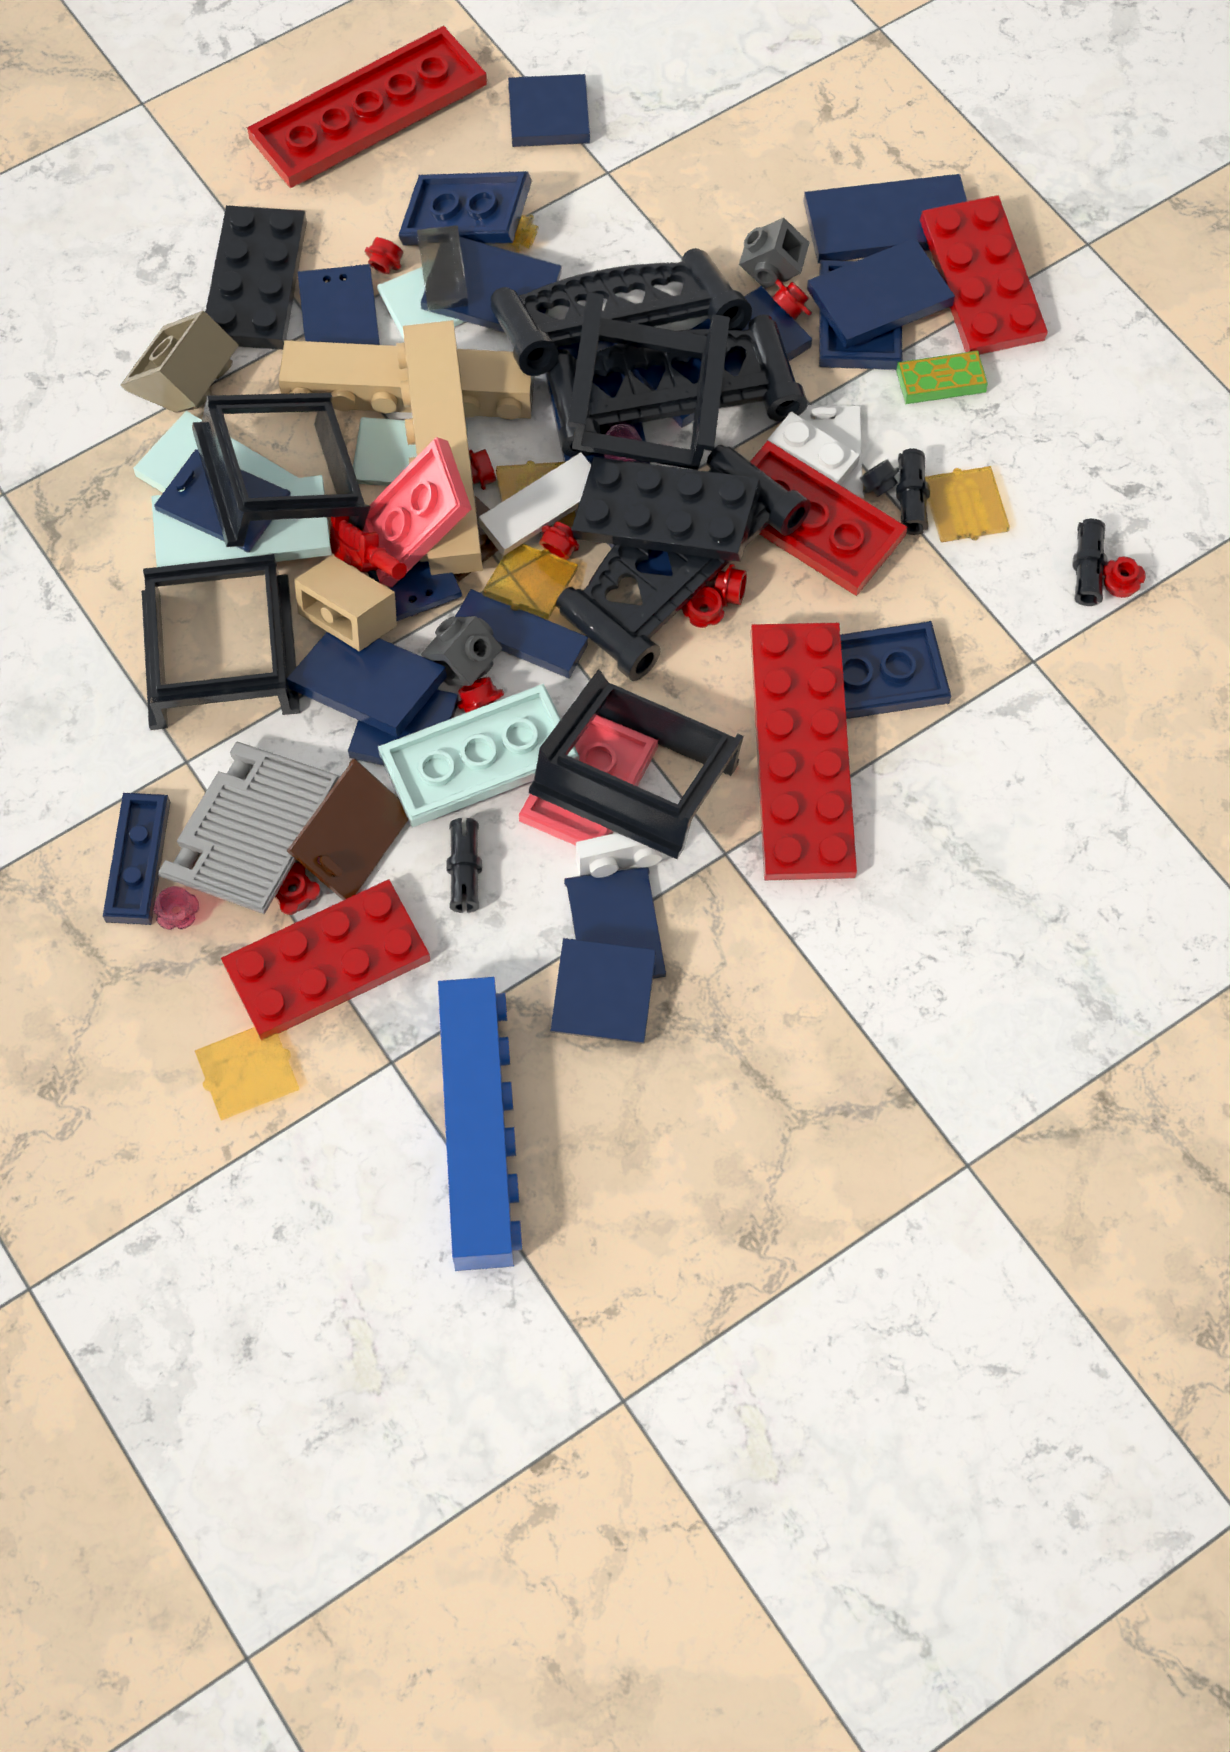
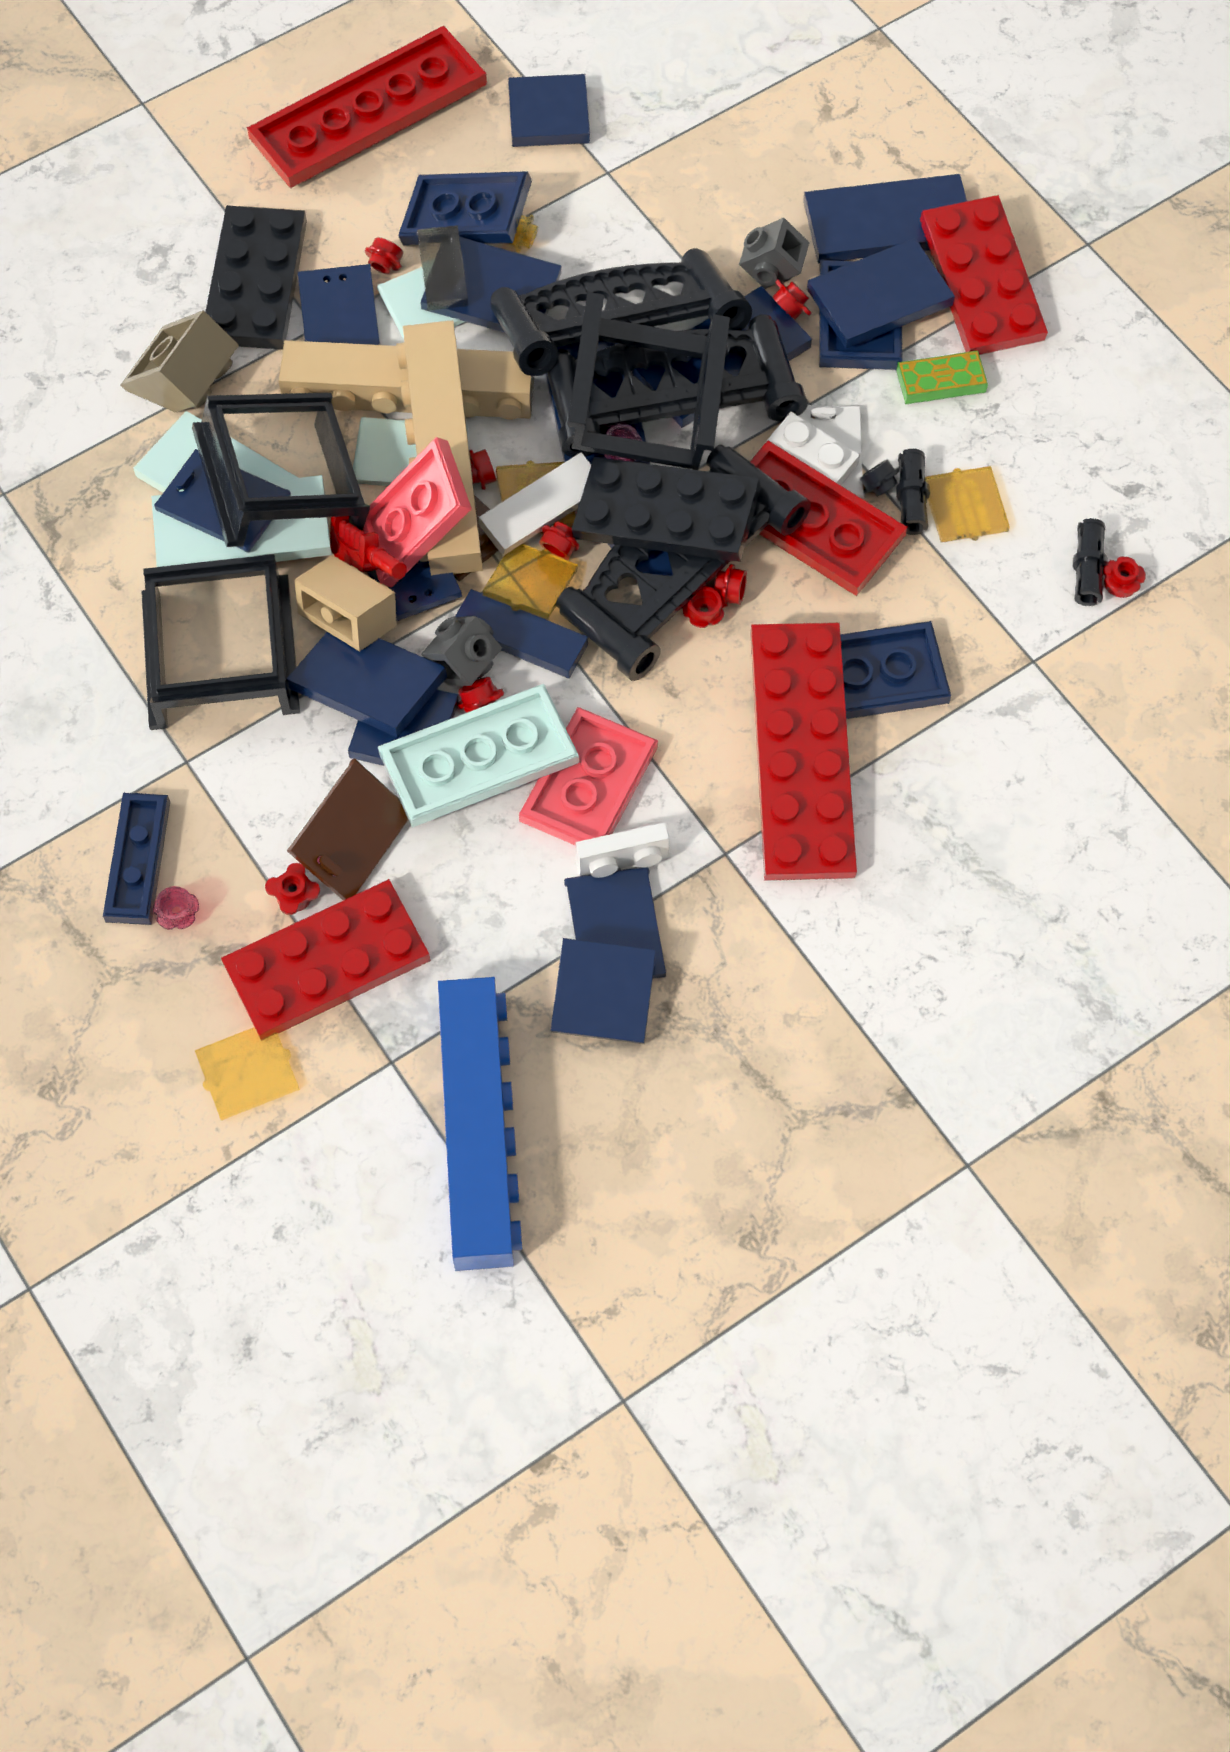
light grey window [158,741,340,914] -> none
black pin [446,818,482,913] -> none
black piece [529,669,744,859] -> none

